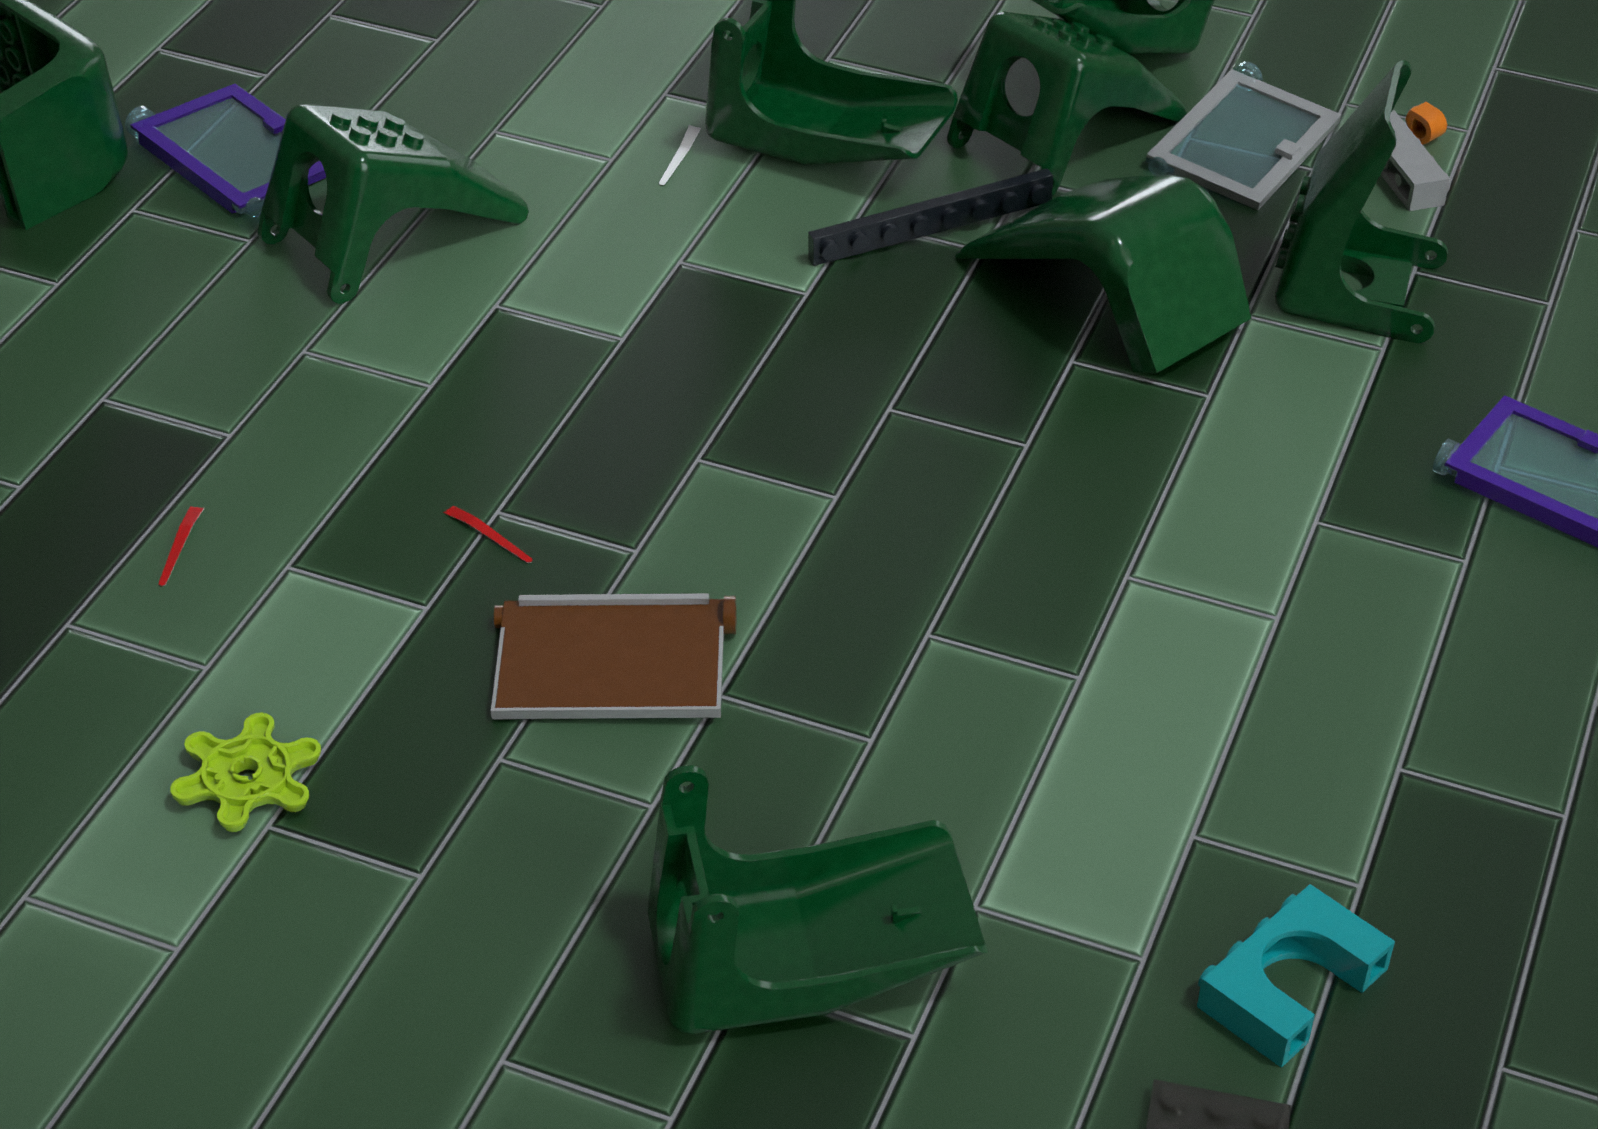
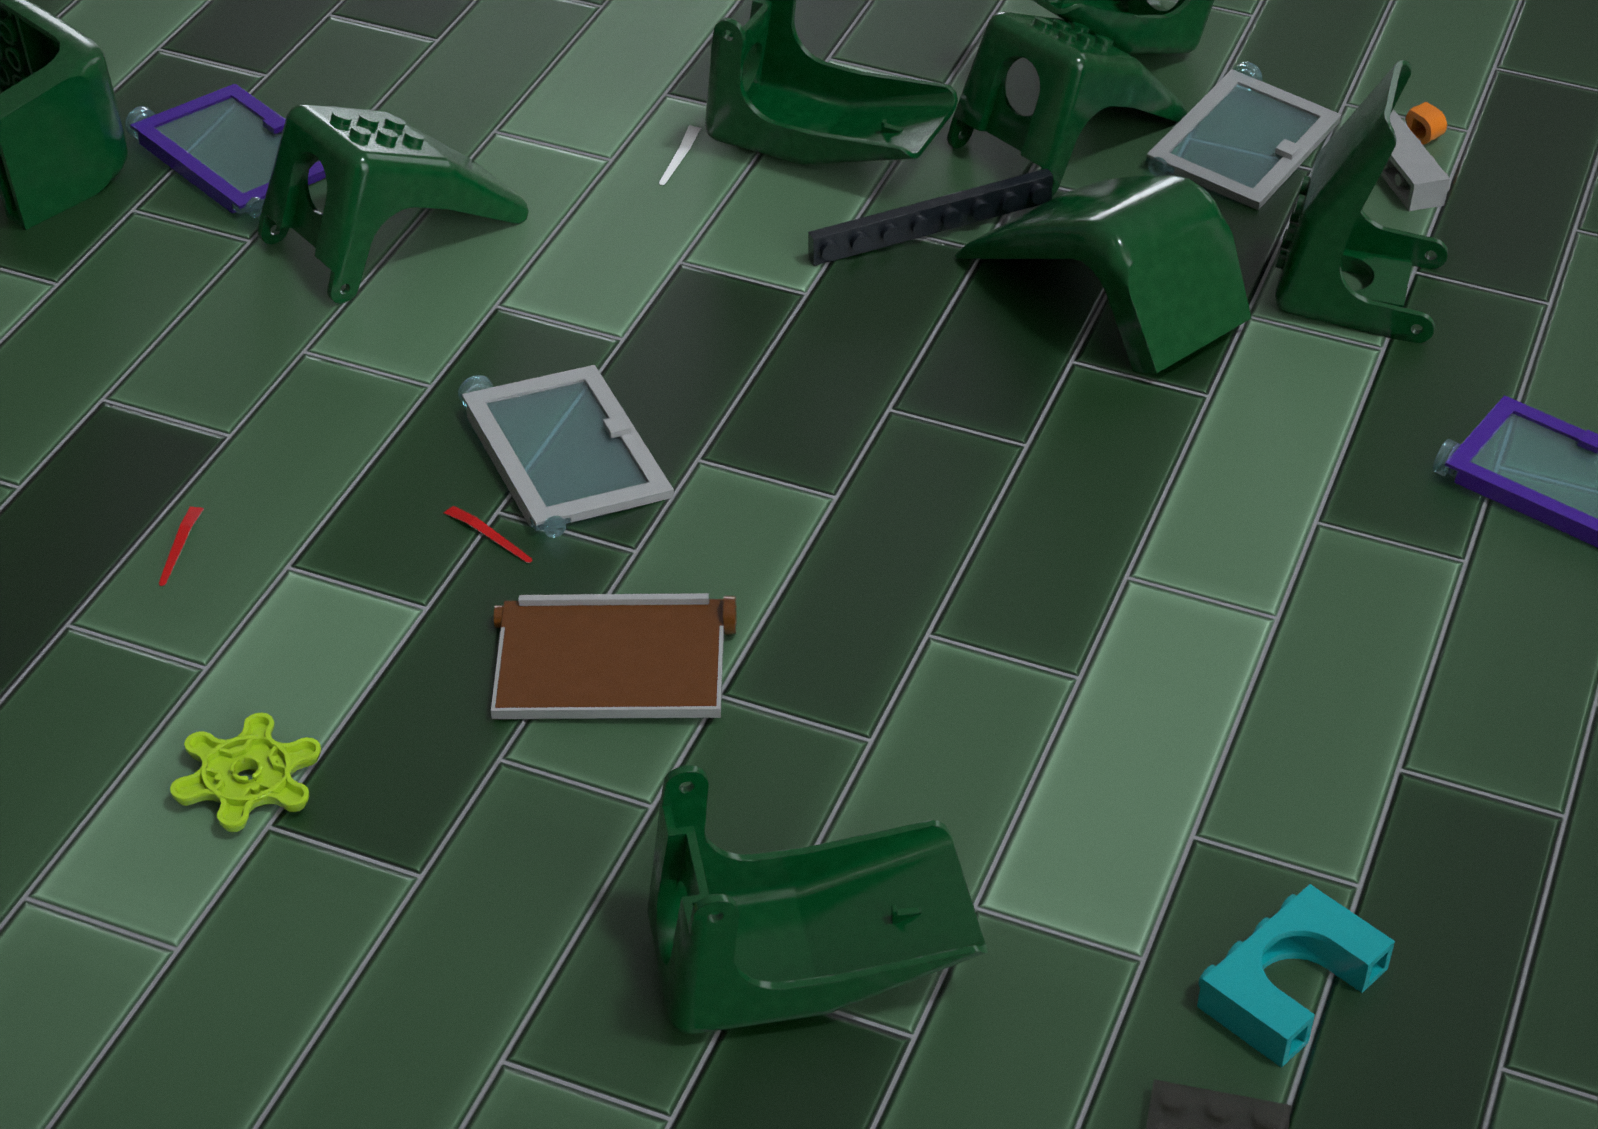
none -> door [458,365,674,538]

